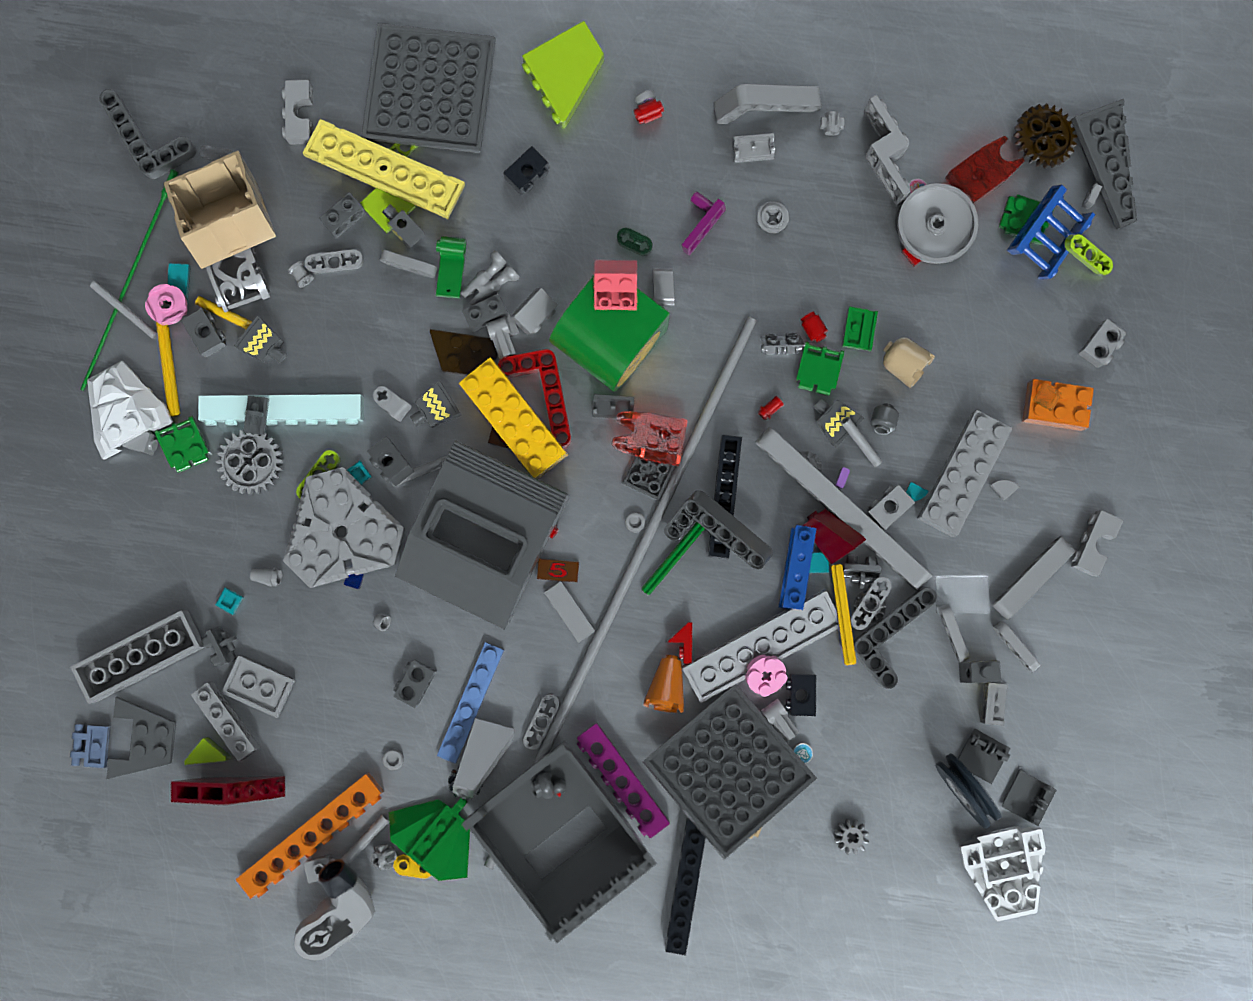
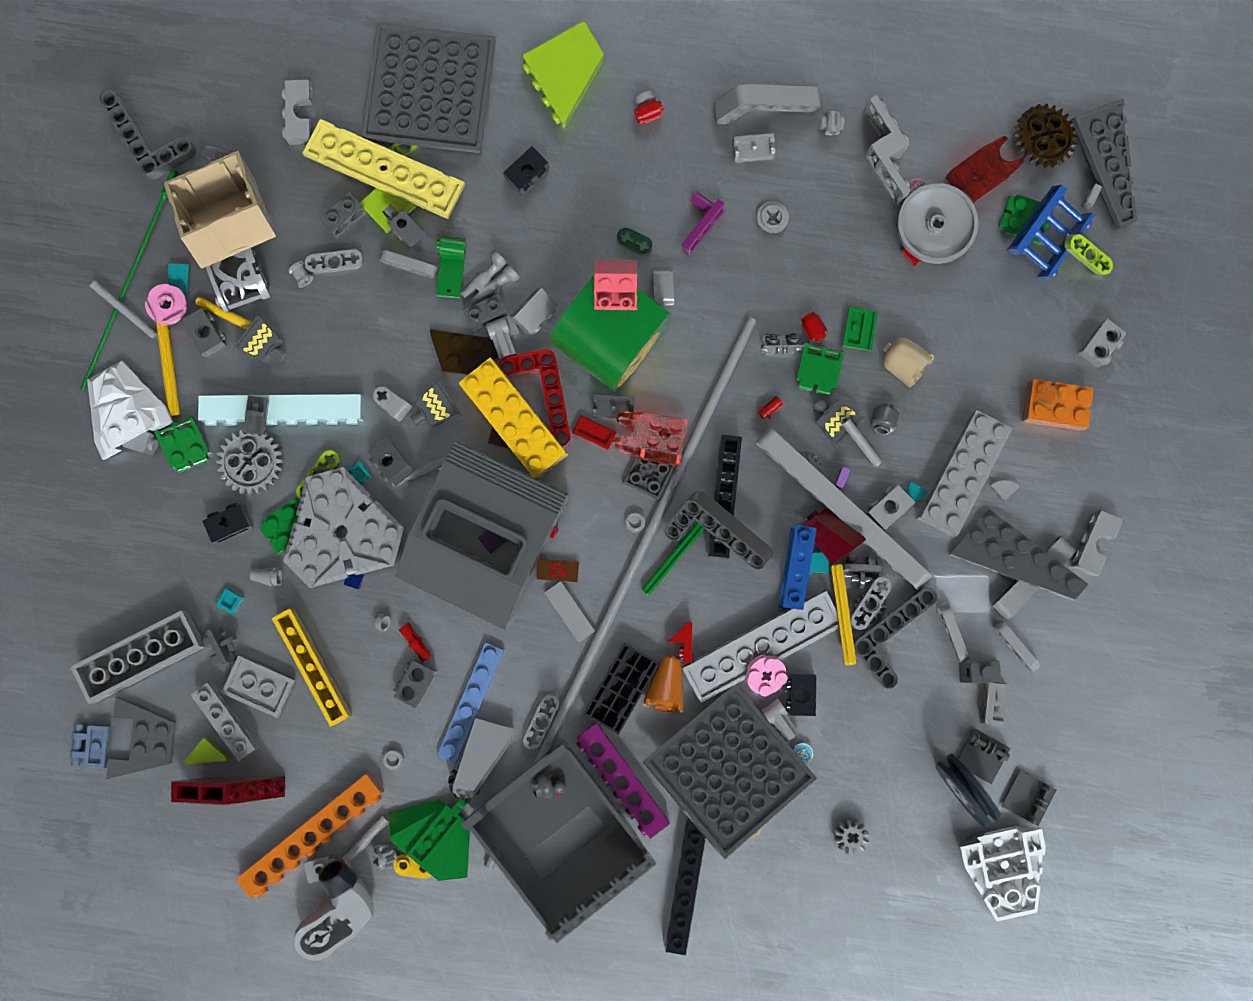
none -> black brick [202,503,254,544]
none -> green plate [259,498,311,554]
none -> yellow brick [272,608,353,727]
none -> red pin [399,623,433,663]
none -> medium lavender tile [478,530,506,554]
none -> red tile [572,415,617,450]
none -> black piece [584,643,660,735]
none -> dark grey wing [950,509,1088,601]

